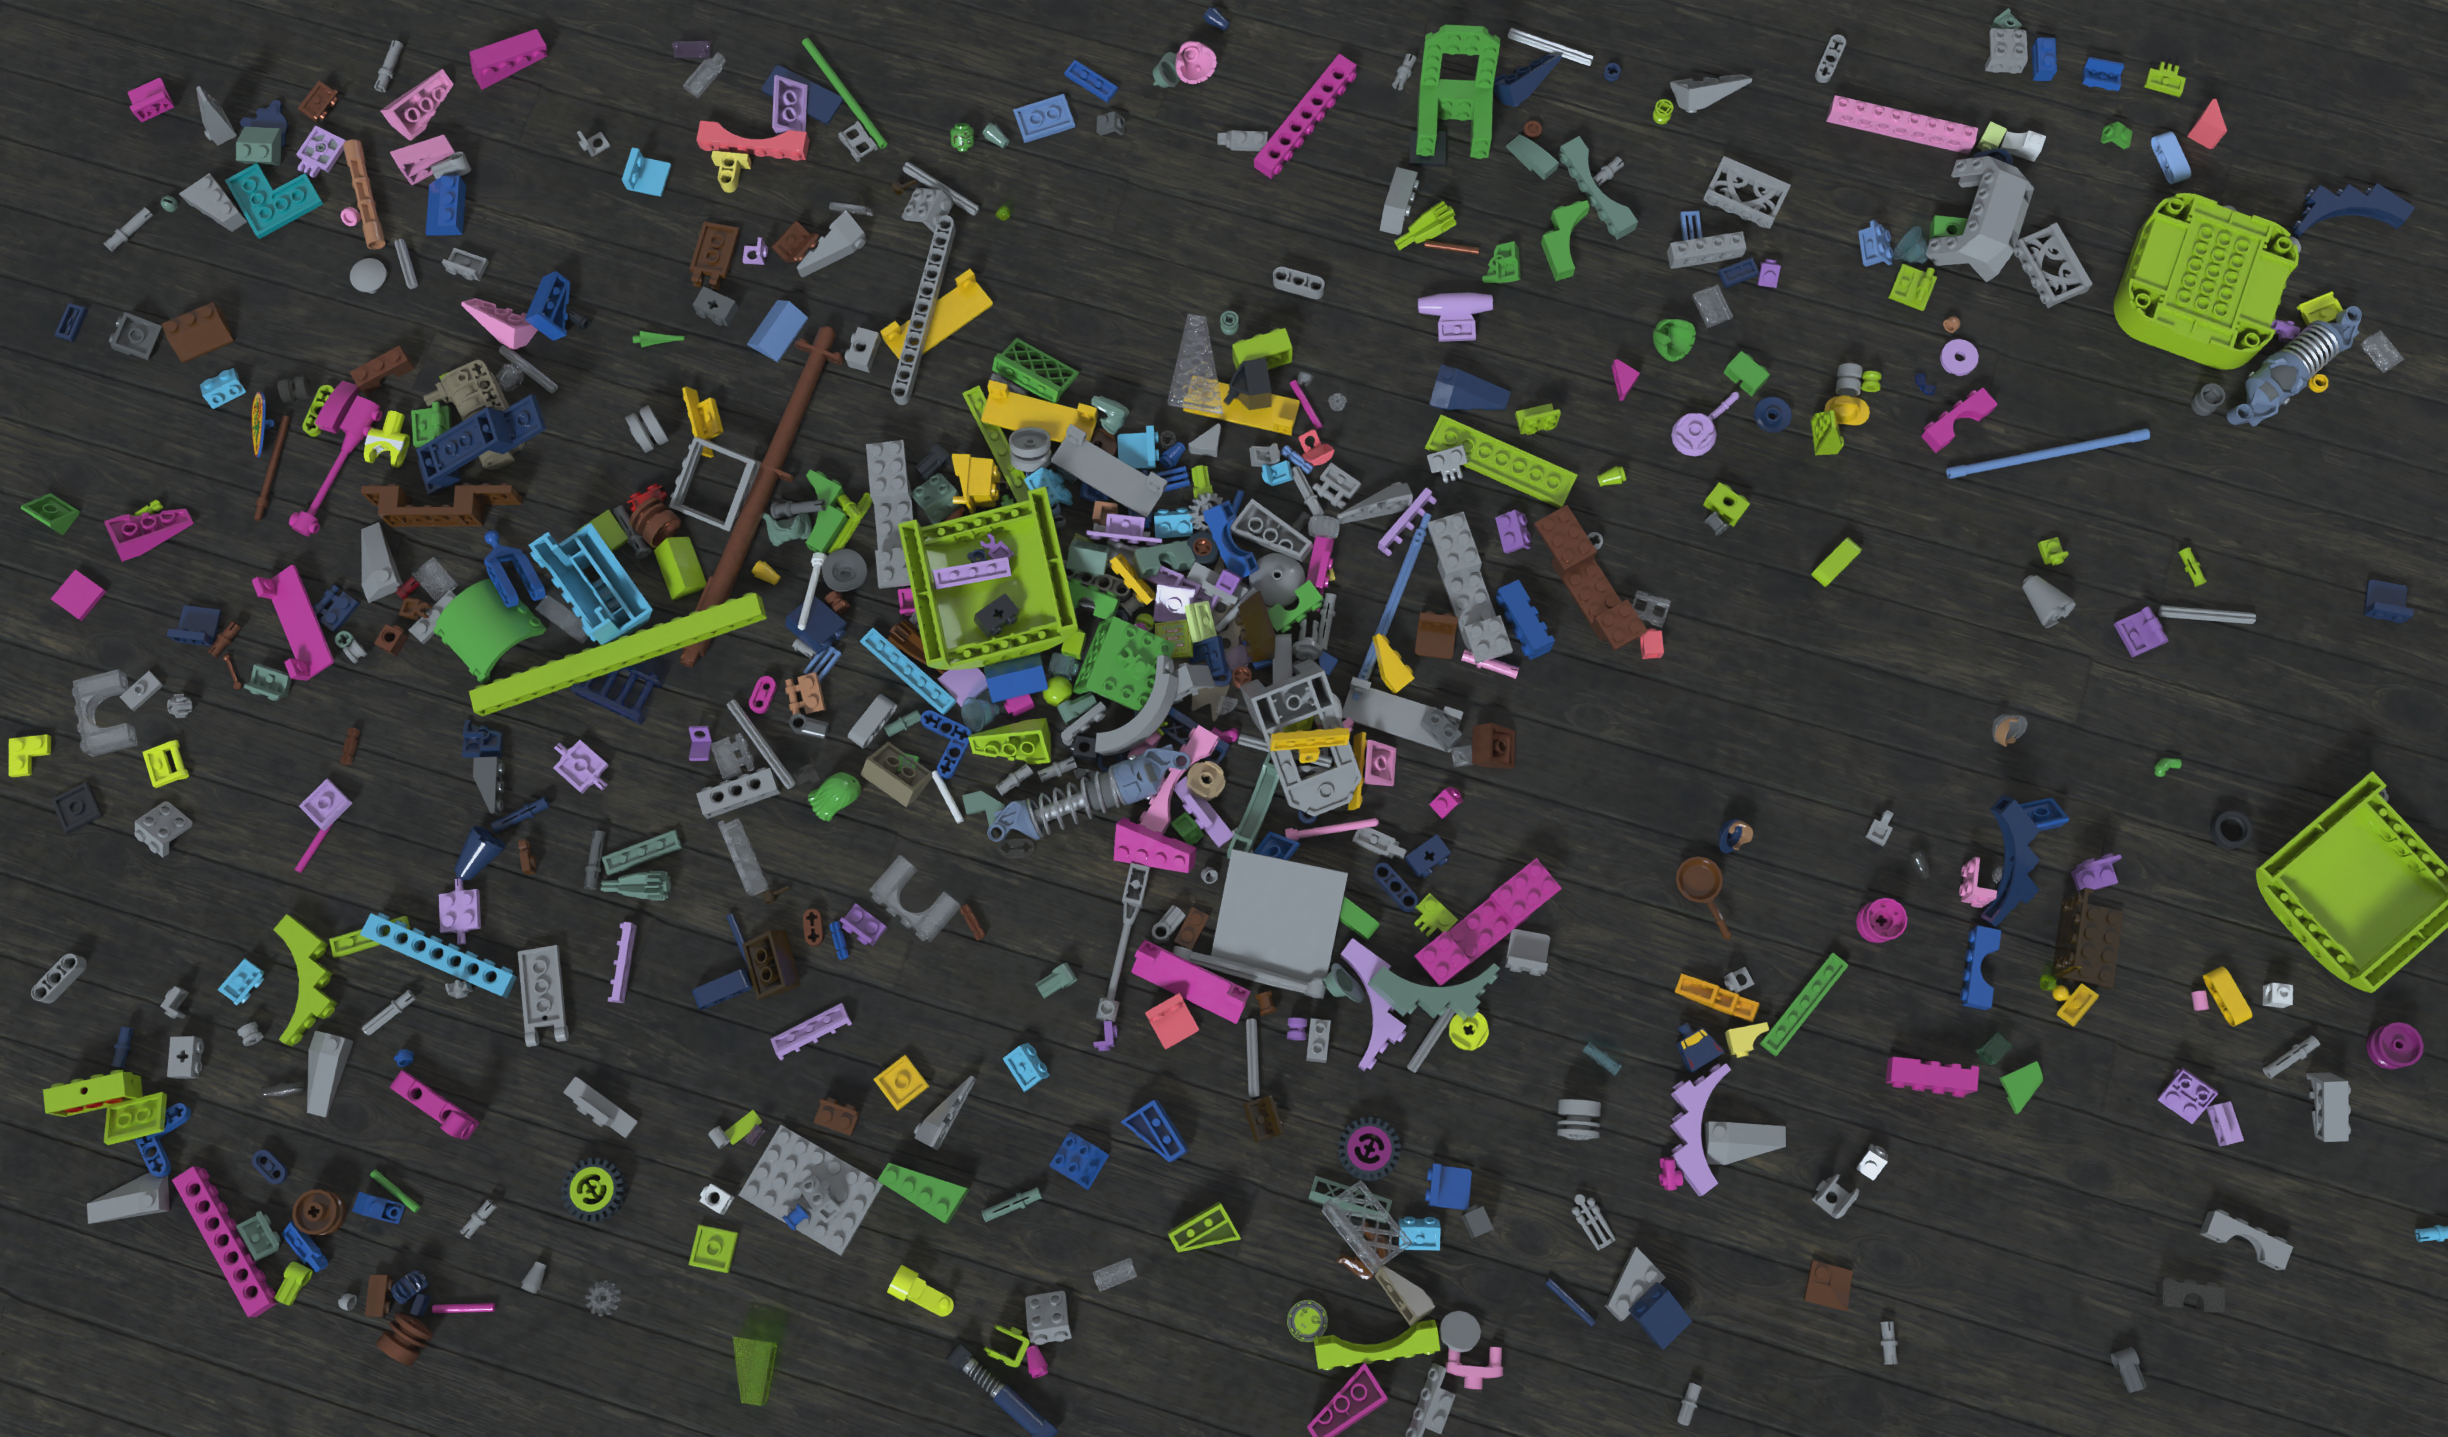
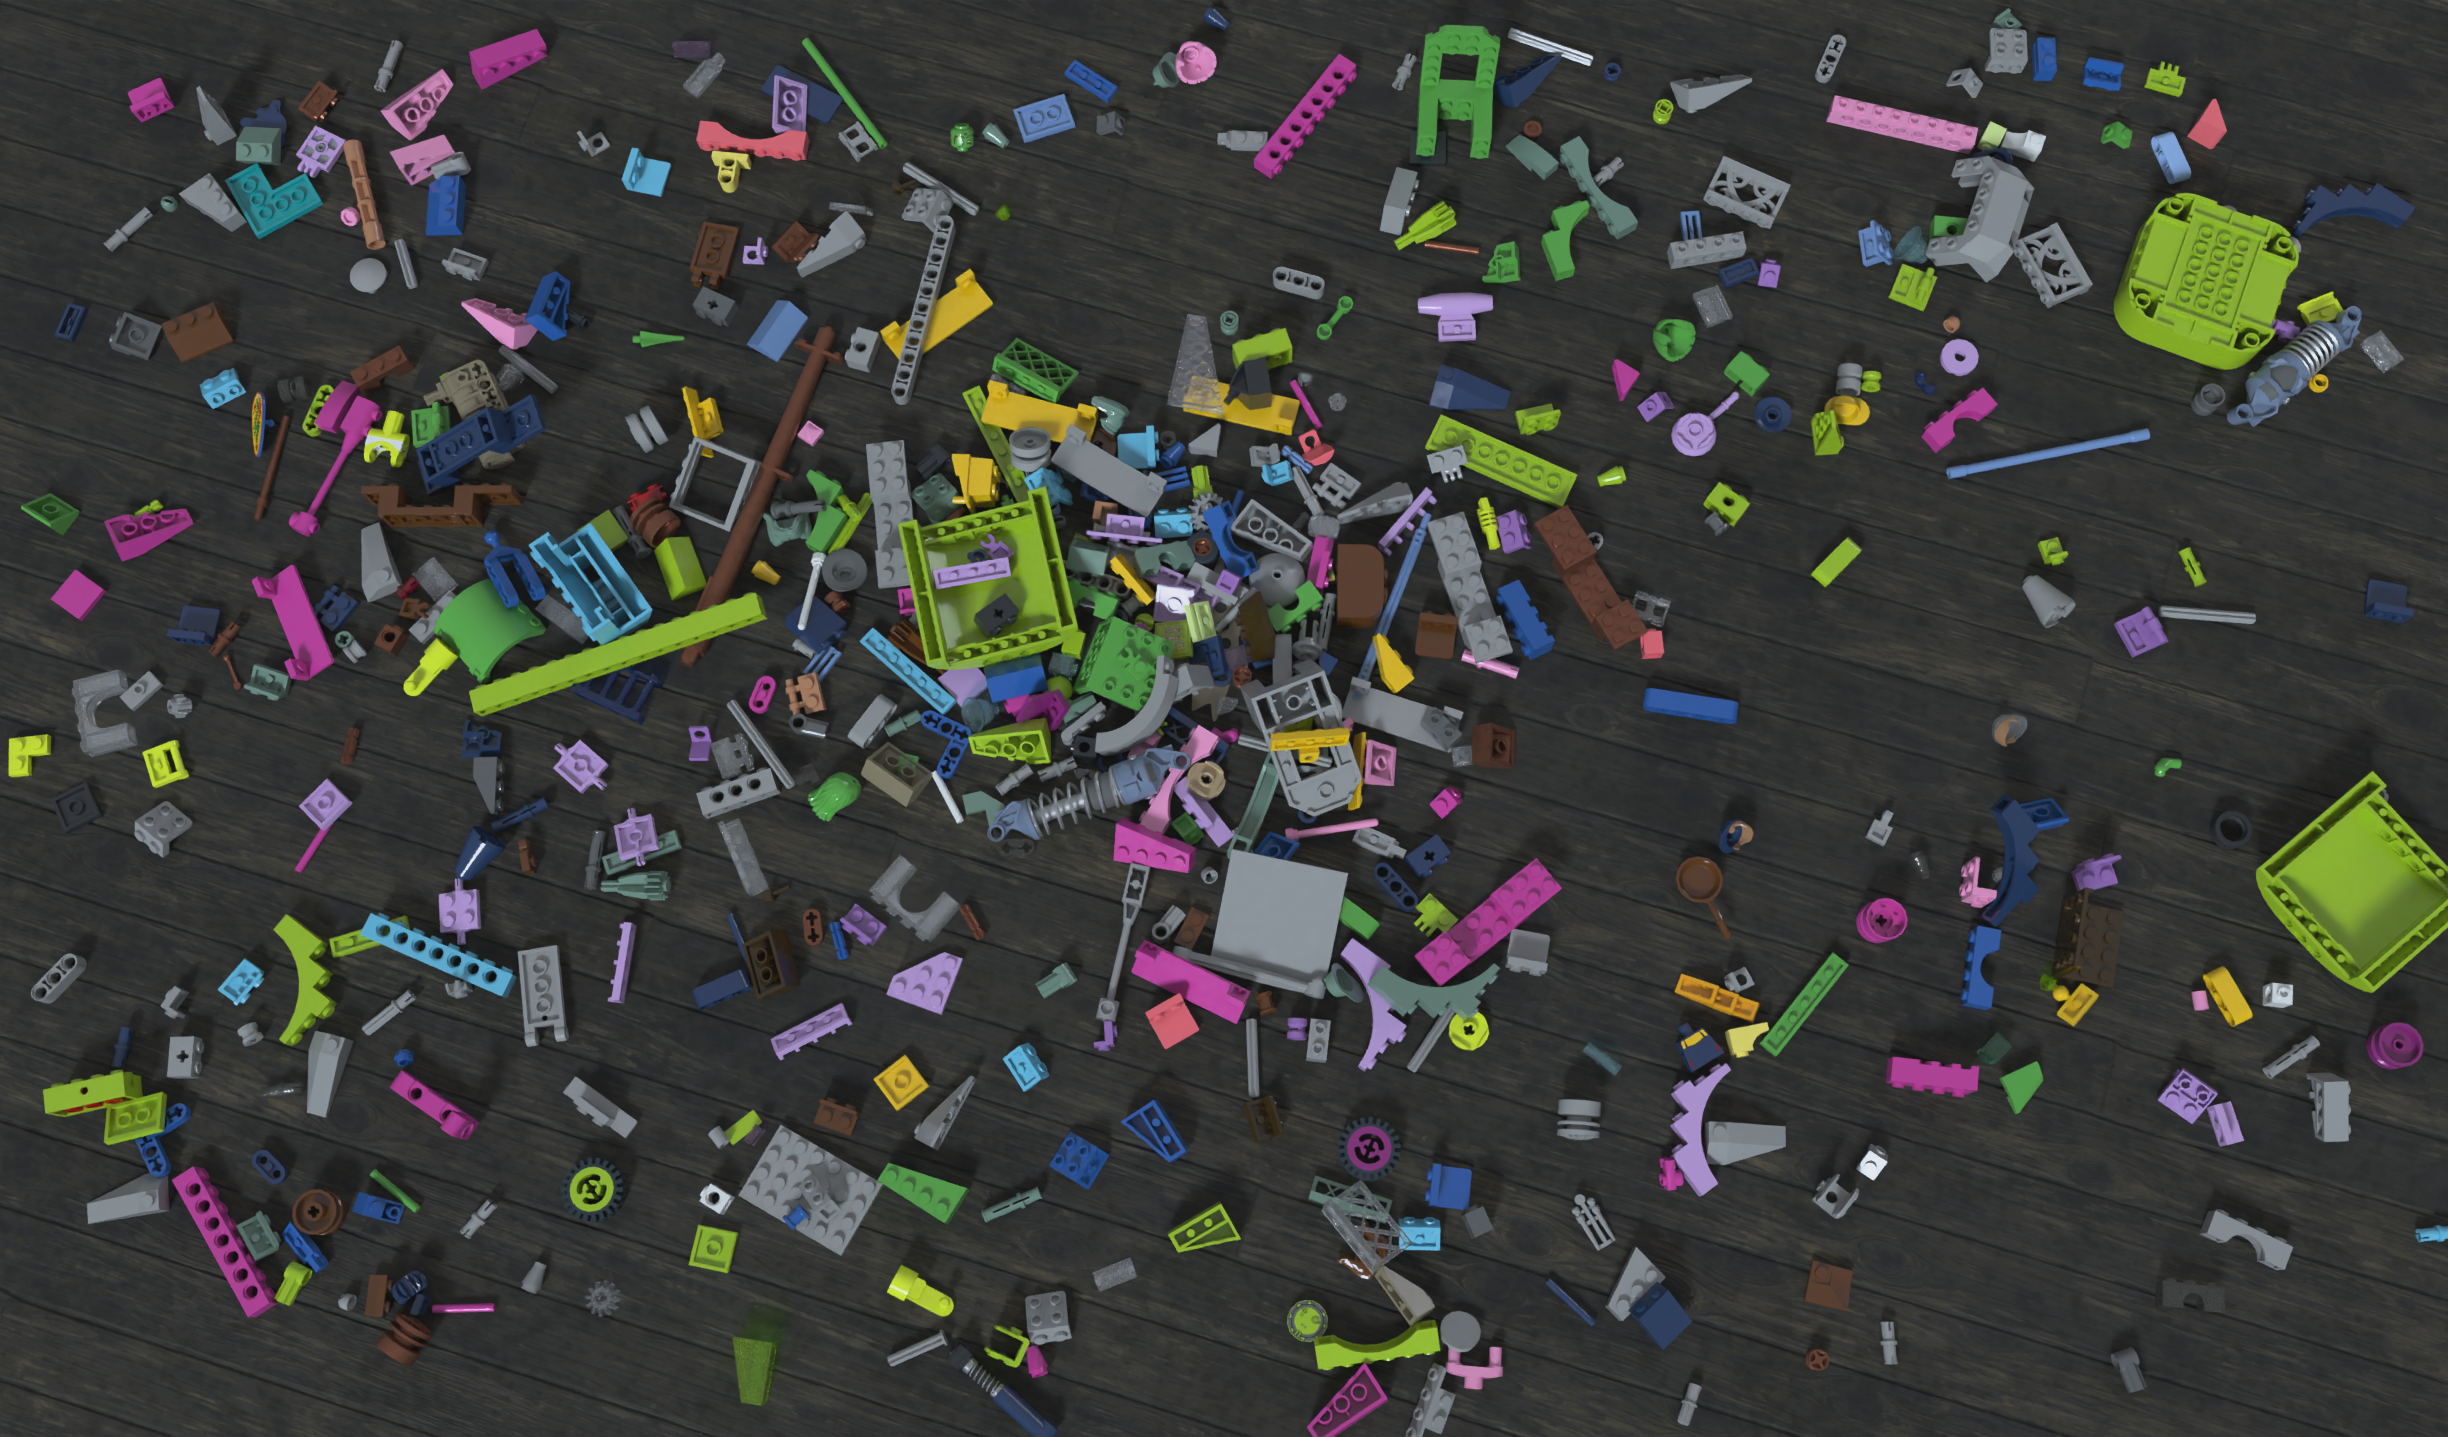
none -> neon yellow piece [404,638,459,696]
none -> lavender plate [614,808,659,866]
none -> bright pink tile [797,420,824,446]
none -> lavender plate [887,952,963,1015]
none -> light grey axle [887,1330,948,1366]
none -> magenta bracket [1016,689,1071,731]
none -> bright green bar [1316,296,1353,340]
none -> reddish brown brick [1337,544,1387,628]
none -> neon yellow hinge [1477,497,1500,550]
none -> medium lavender bracket [1637,392,1675,422]
none -> blue beam [1643,688,1739,724]
none -> copper wheel [1805,1349,1829,1371]
none -> light grey bracket [1946,68,1983,98]

